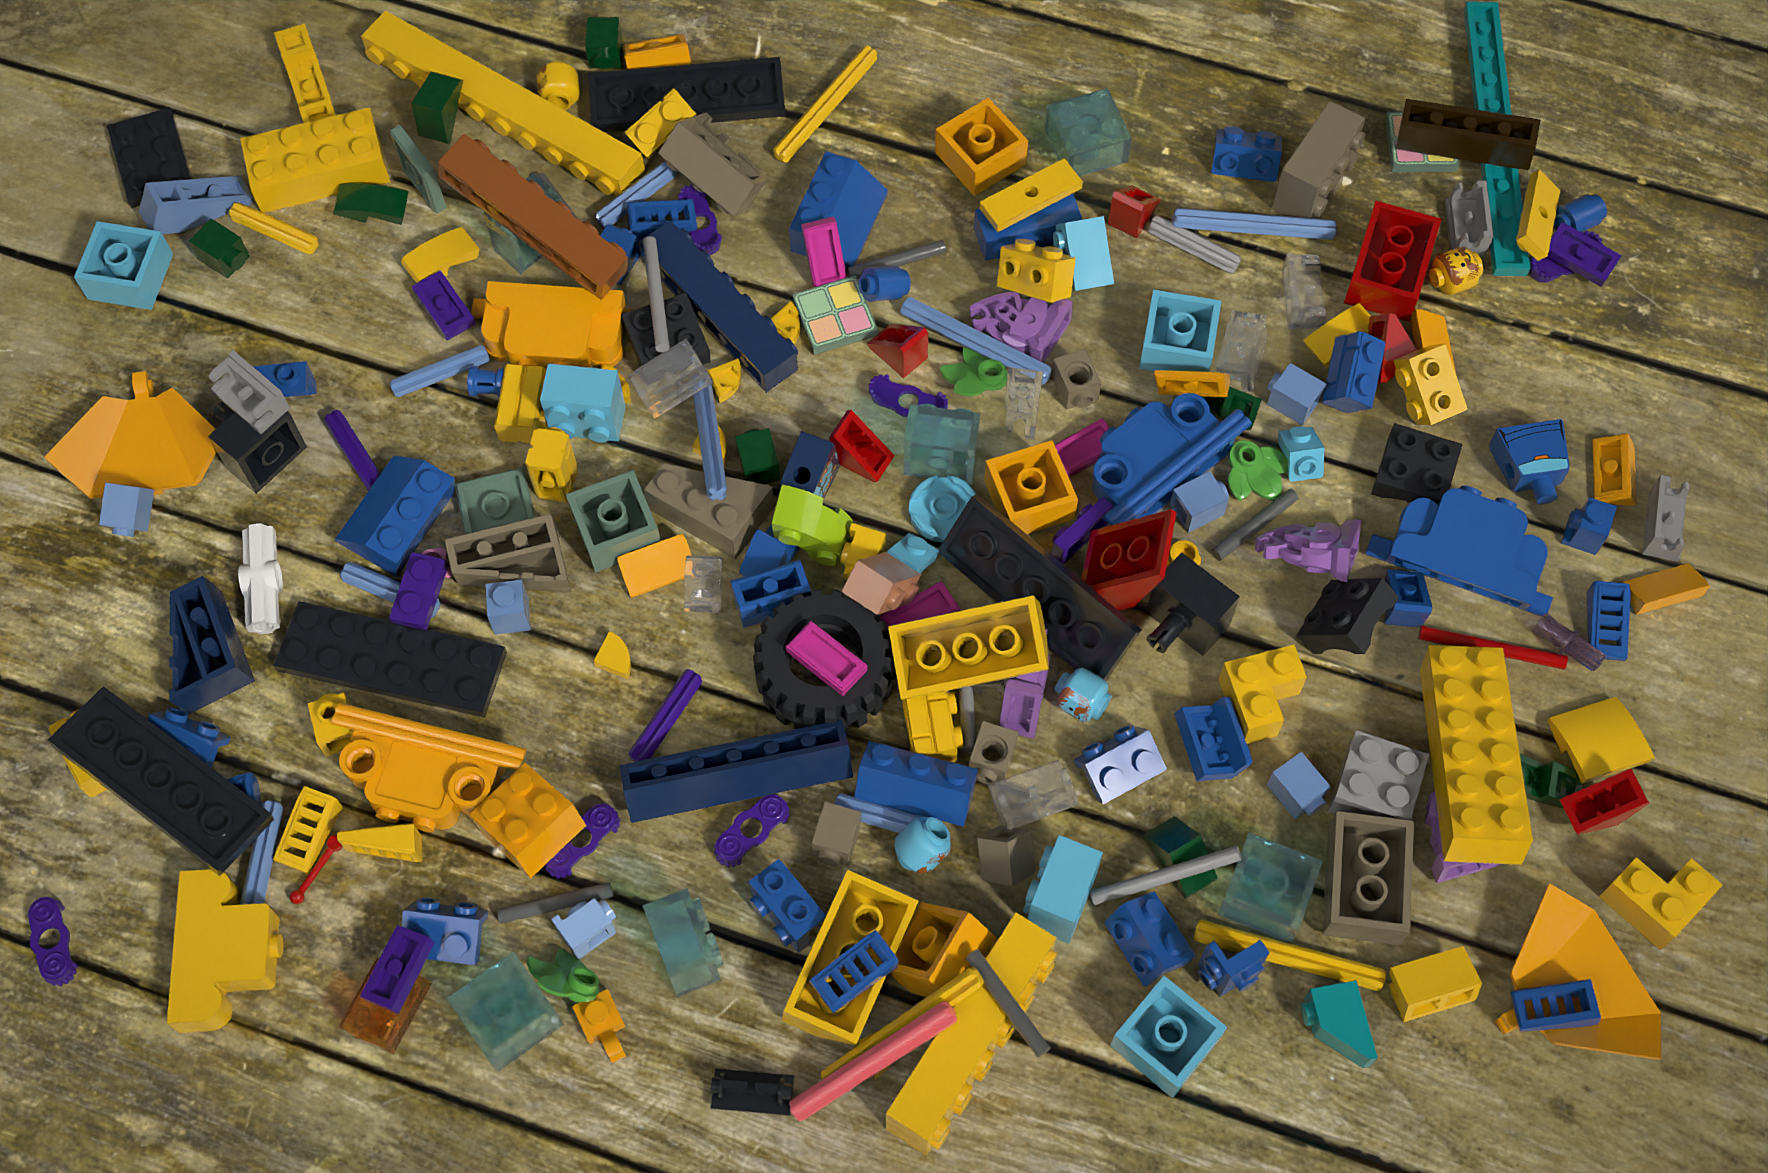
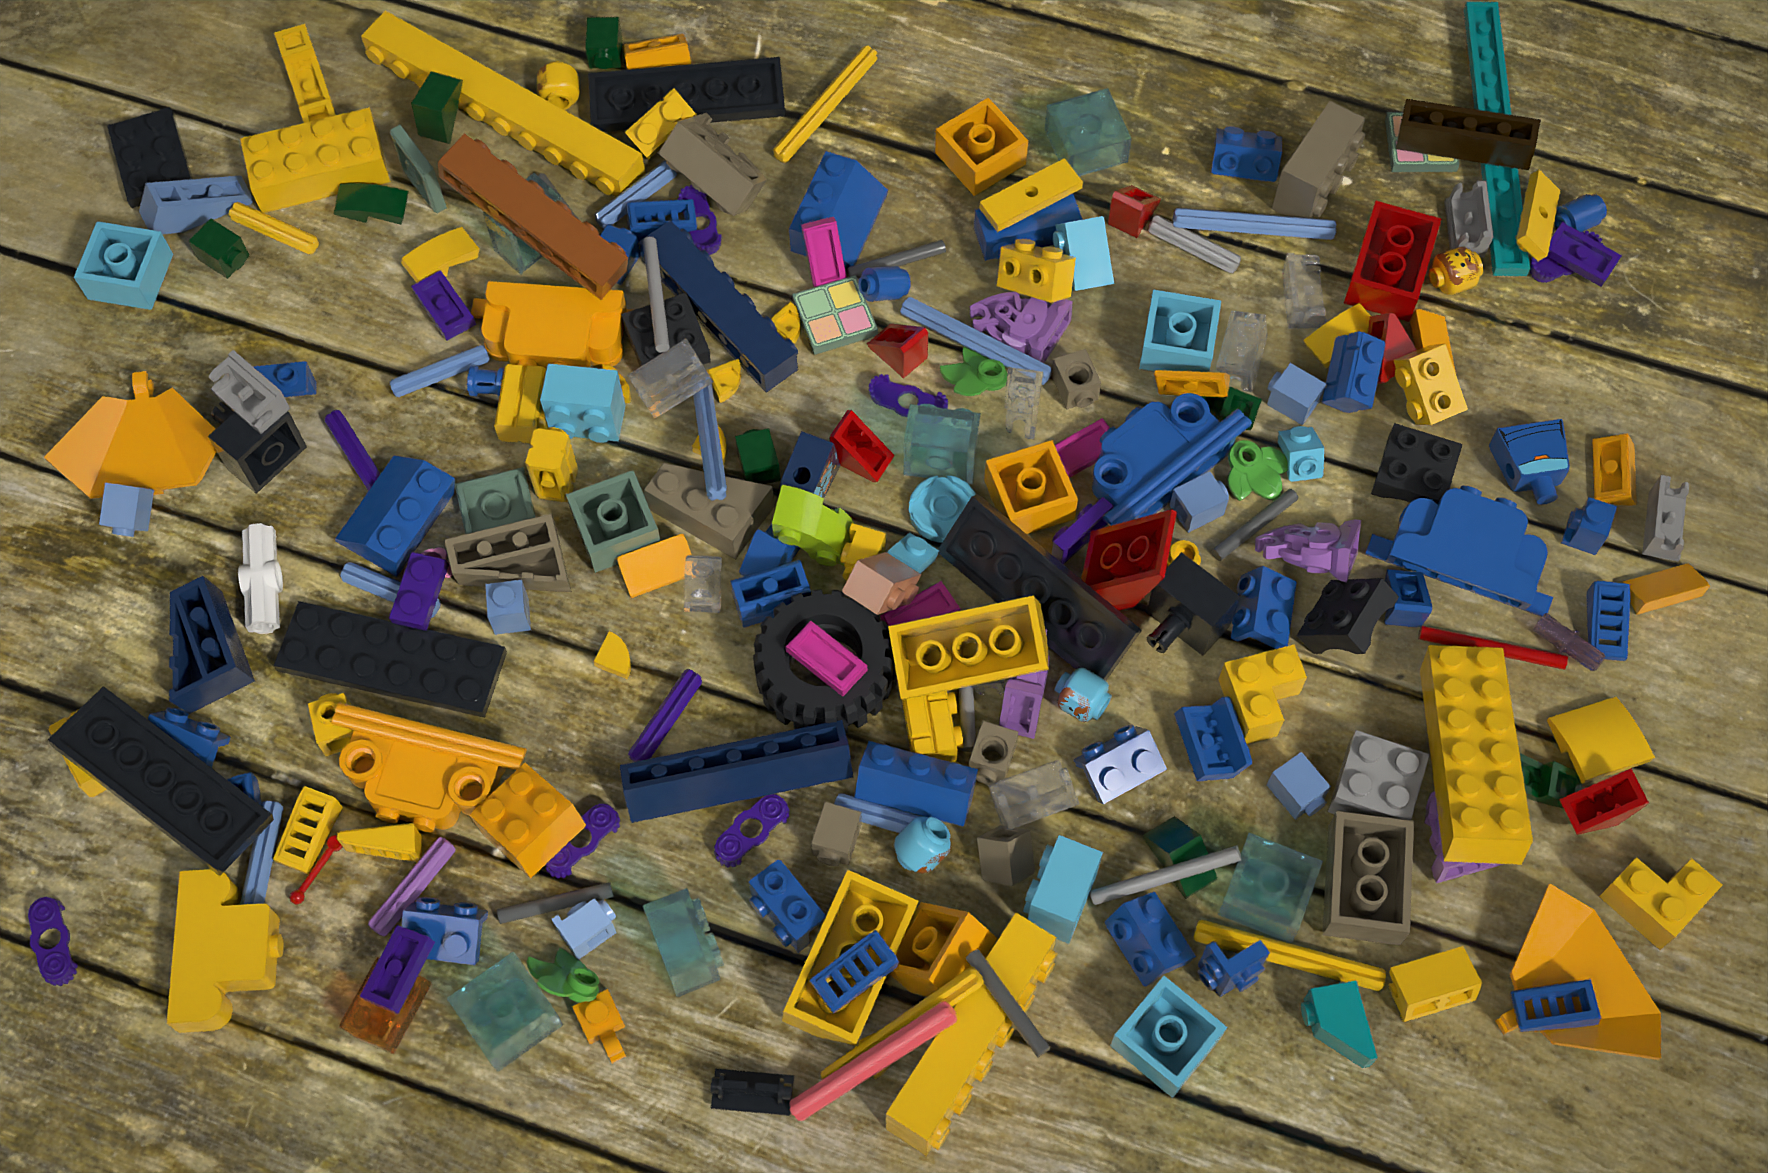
none -> medium lavender axle [368,837,455,937]
none -> blue bracket [1231,566,1297,649]

